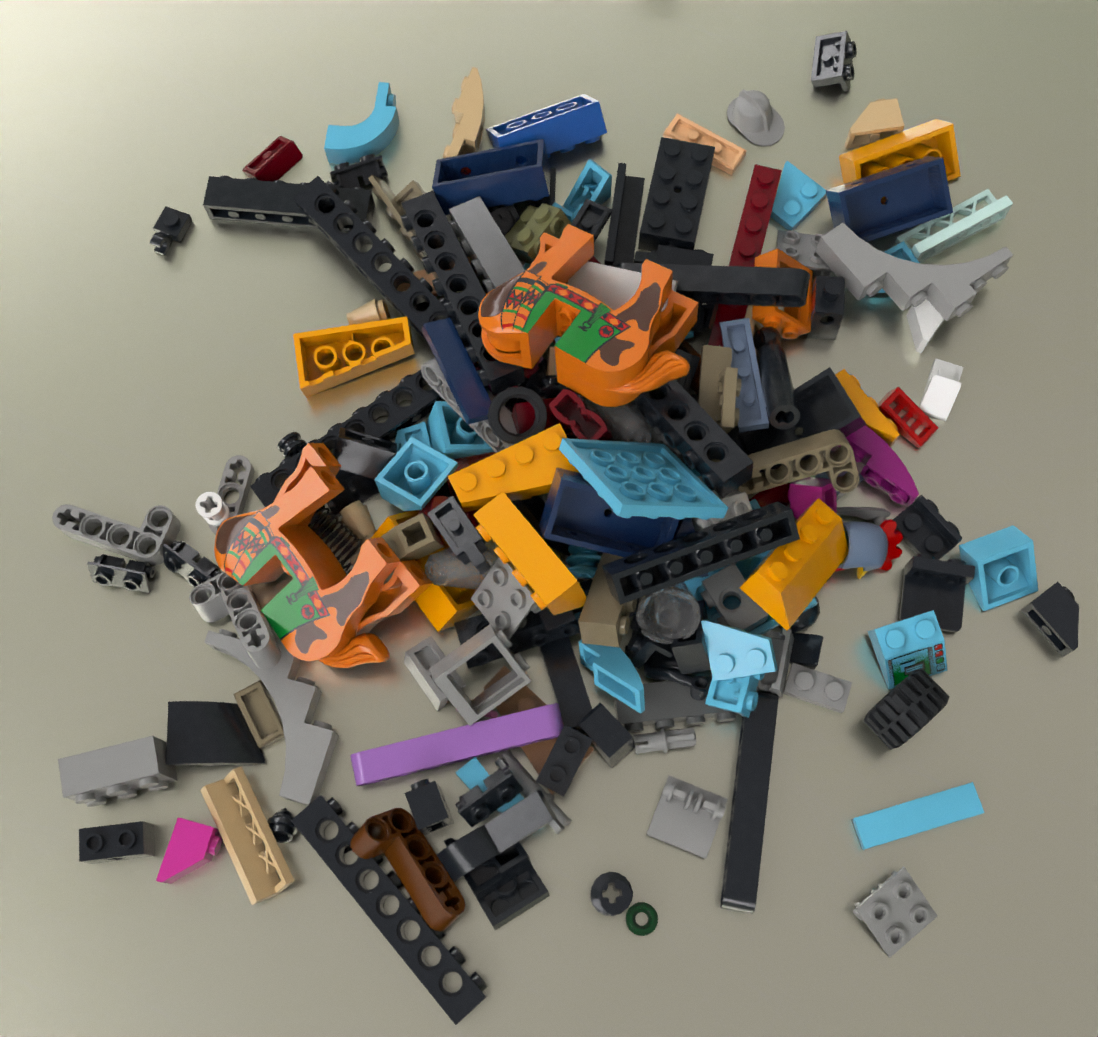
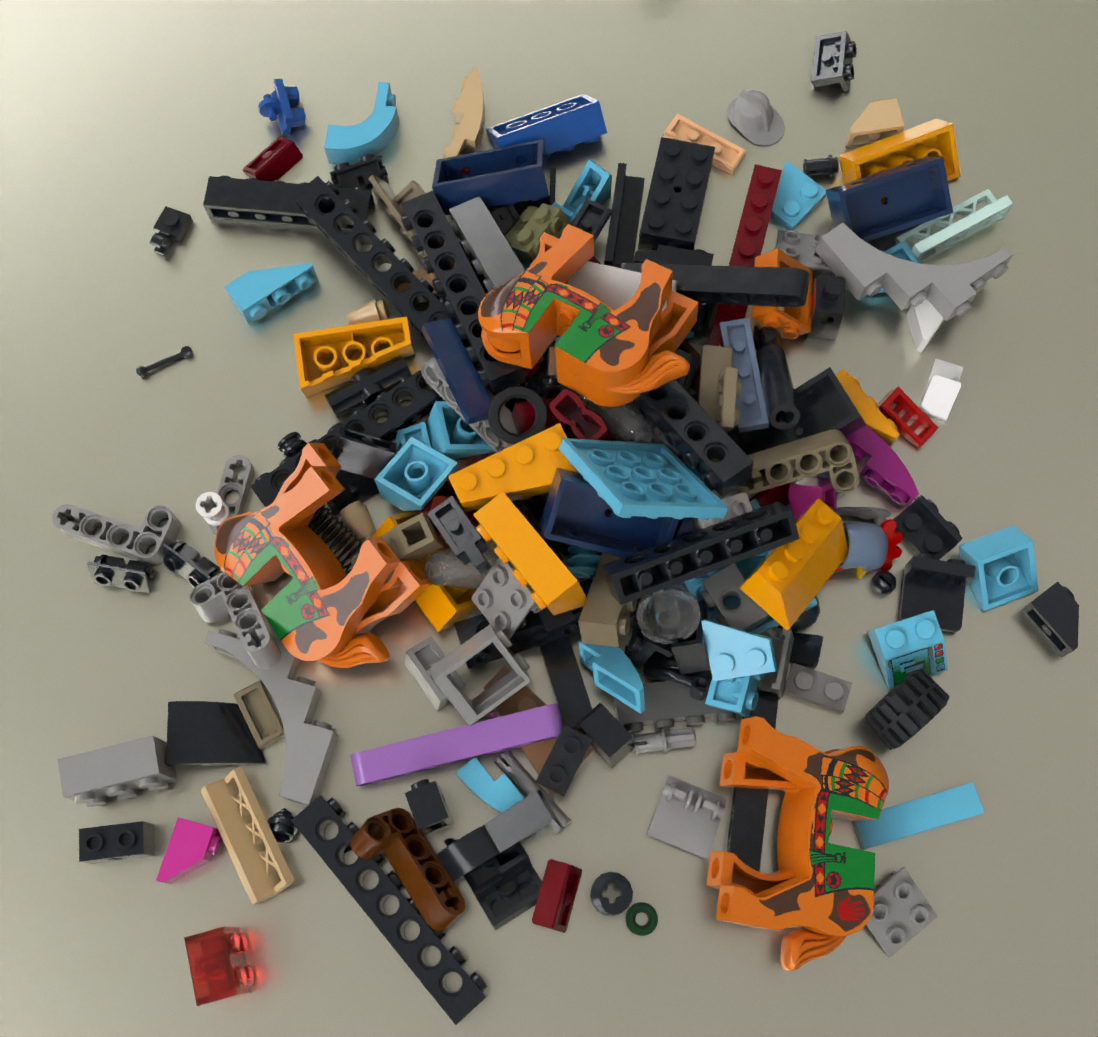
black hinge [455,766,524,827] -> none
none -> black hinge [136,346,193,377]
none -> clear red brick [184,926,255,1006]
none -> medium azure slope [224,263,318,324]
none -> blue hips [258,79,306,135]
none -> black piece [325,355,412,419]
none -> dark red slope [532,859,582,933]
none -> orange animal [706,716,889,971]
none -> black pin [803,154,839,177]
none -> black hinge [870,571,896,596]

